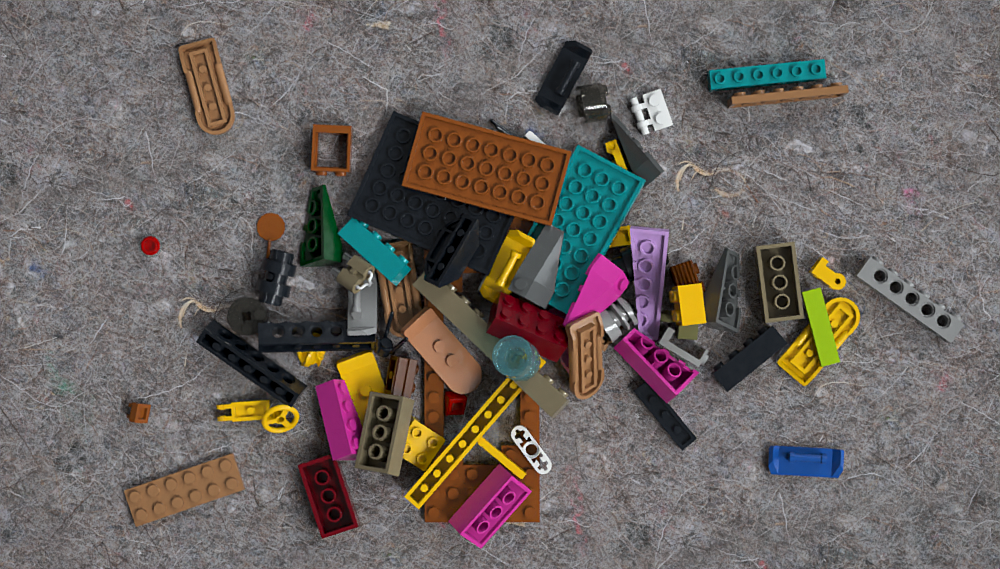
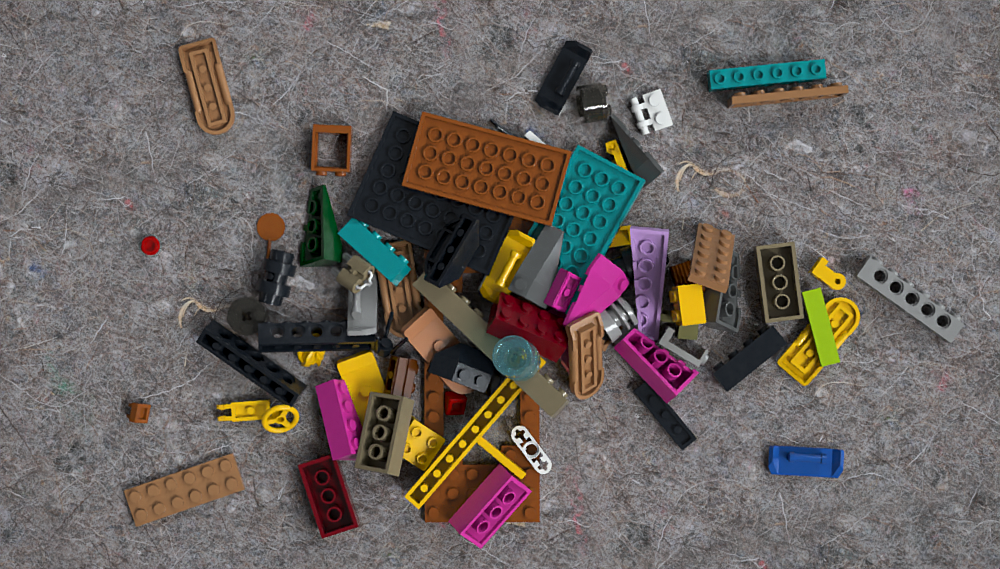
none -> black wedge [427,343,501,396]
none -> dark pink slope [544,268,582,313]
none -> medium nougat plate [688,223,735,294]

